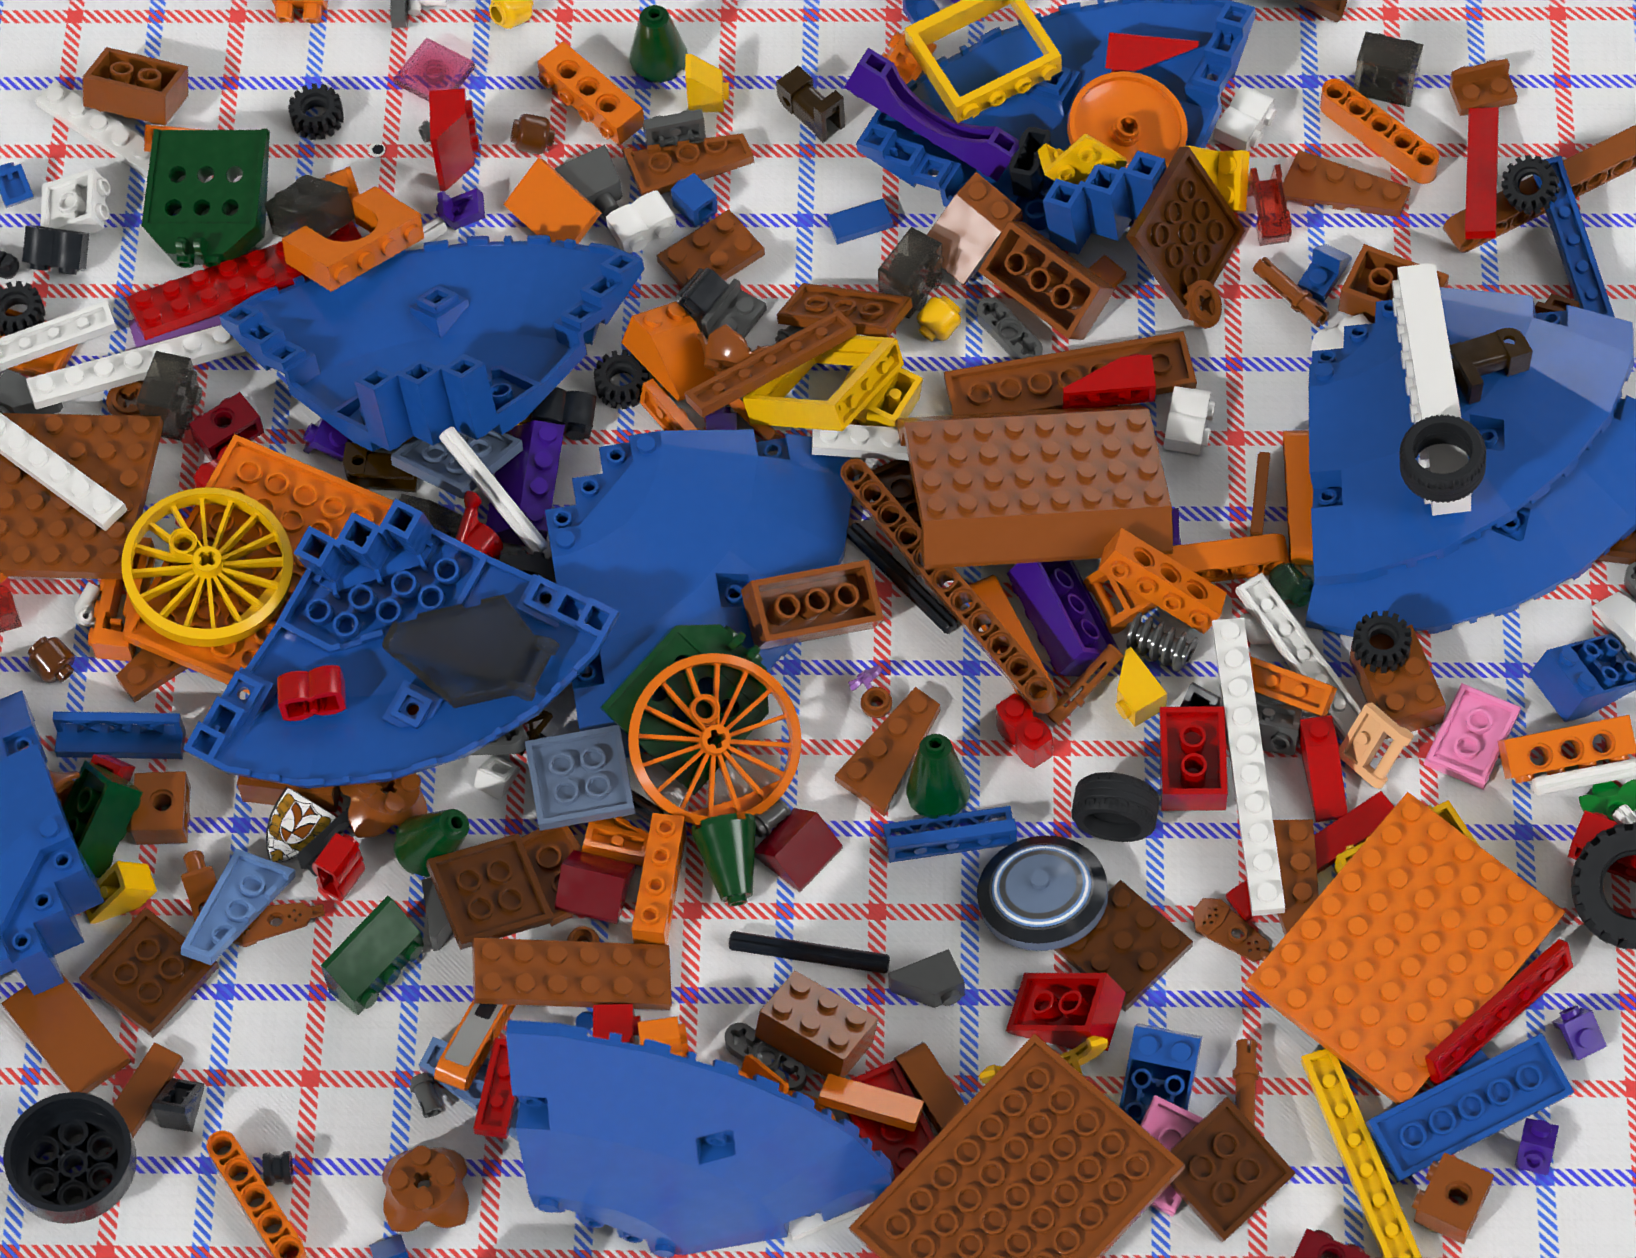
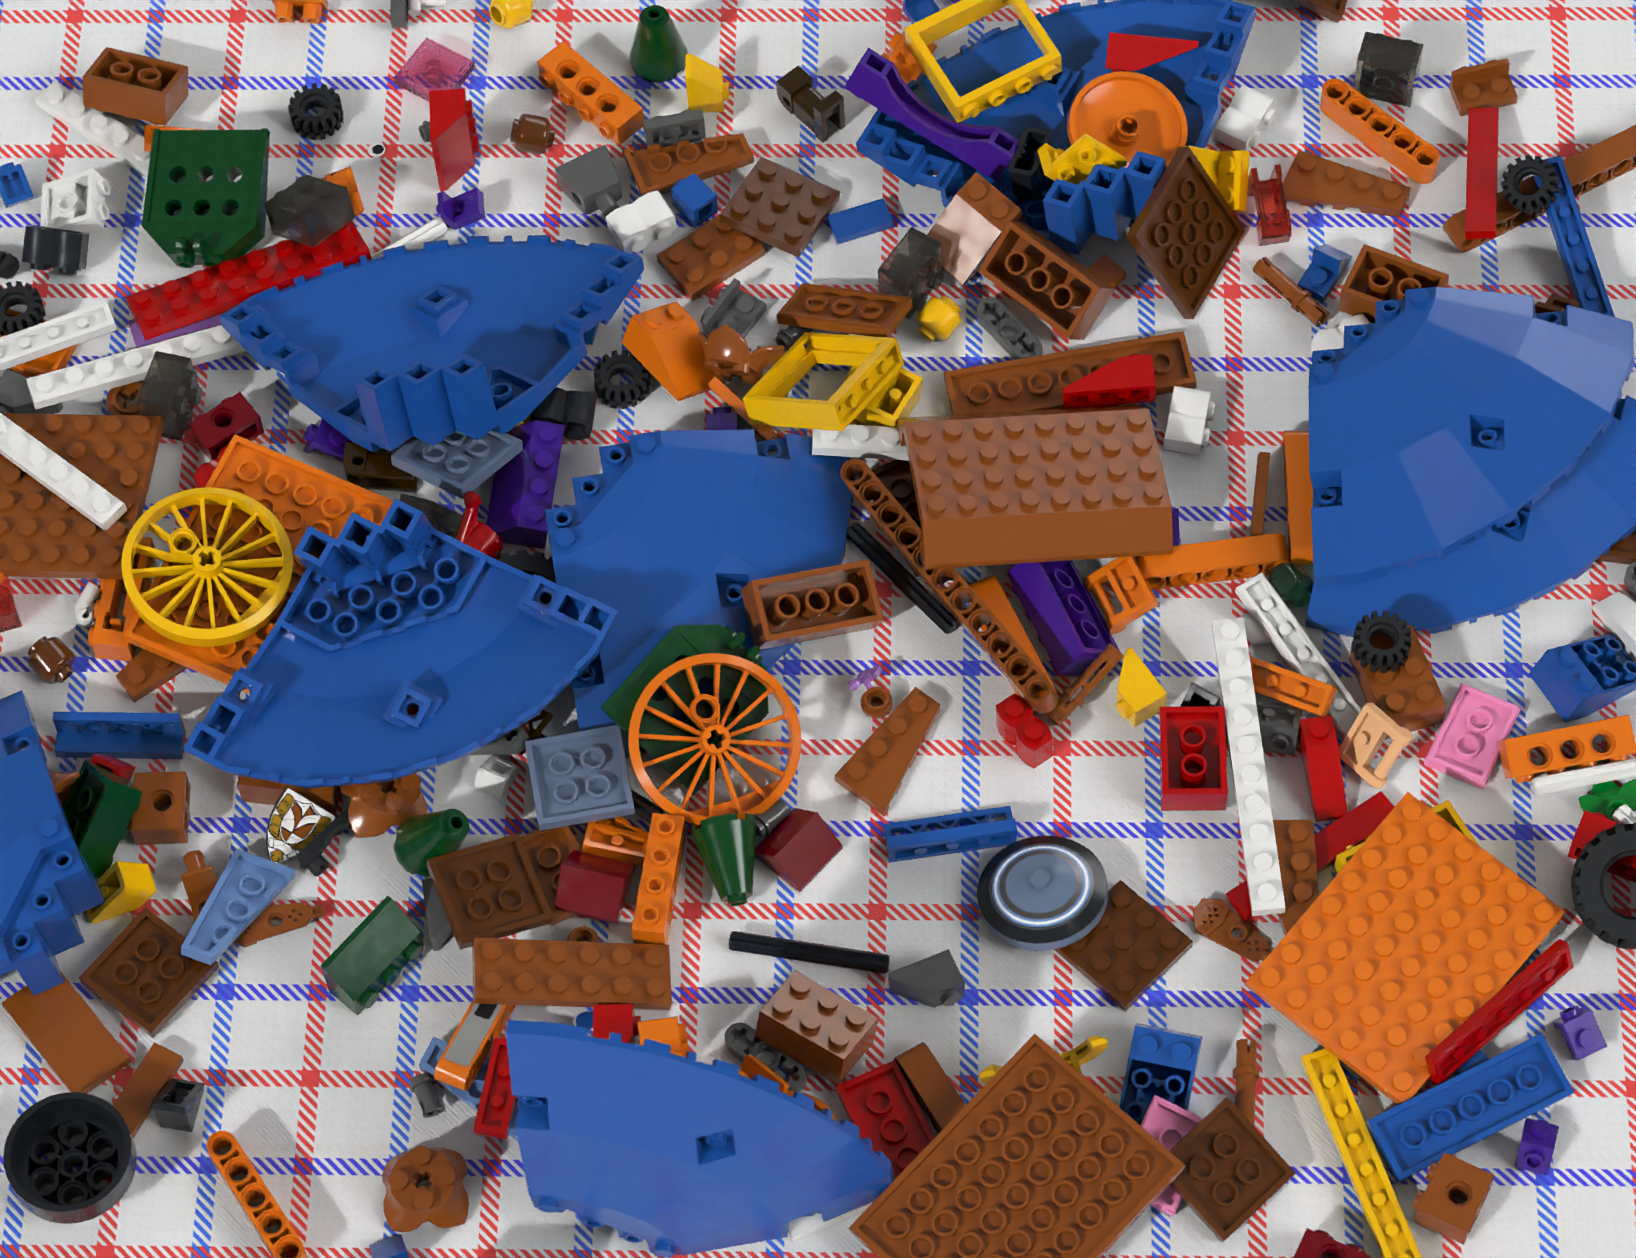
black wheel [262,1151,294,1187] -> none
red brick [277,665,346,721] -> none
orange arch [282,186,424,292] -> none
red brick [312,833,365,902] -> none
clear smoke windscreen [382,594,560,708] -> none
white axle [439,427,548,554] -> none
orange tile [503,158,602,244] -> none
orange plate [640,378,701,431] -> none
black brick [676,267,730,316] -> none
dark orange plate [685,310,857,418] -> none
orange tile [818,1073,924,1132] -> none
dark green cone [906,734,970,819] -> none
red slope [1006,973,1126,1051] -> none
black tyre [1071,772,1160,842] -> none
orange brick [1098,528,1227,635] -> none
dark grey piece [1126,612,1198,672] -> none
dark orange gear [1183,280,1222,329] -> none
white brick [1392,263,1471,516] -> none
black tyre [1400,414,1486,503] -> none
dark brown piece [1449,328,1533,404] -> none
none -> reddish brown plate [719,157,840,258]

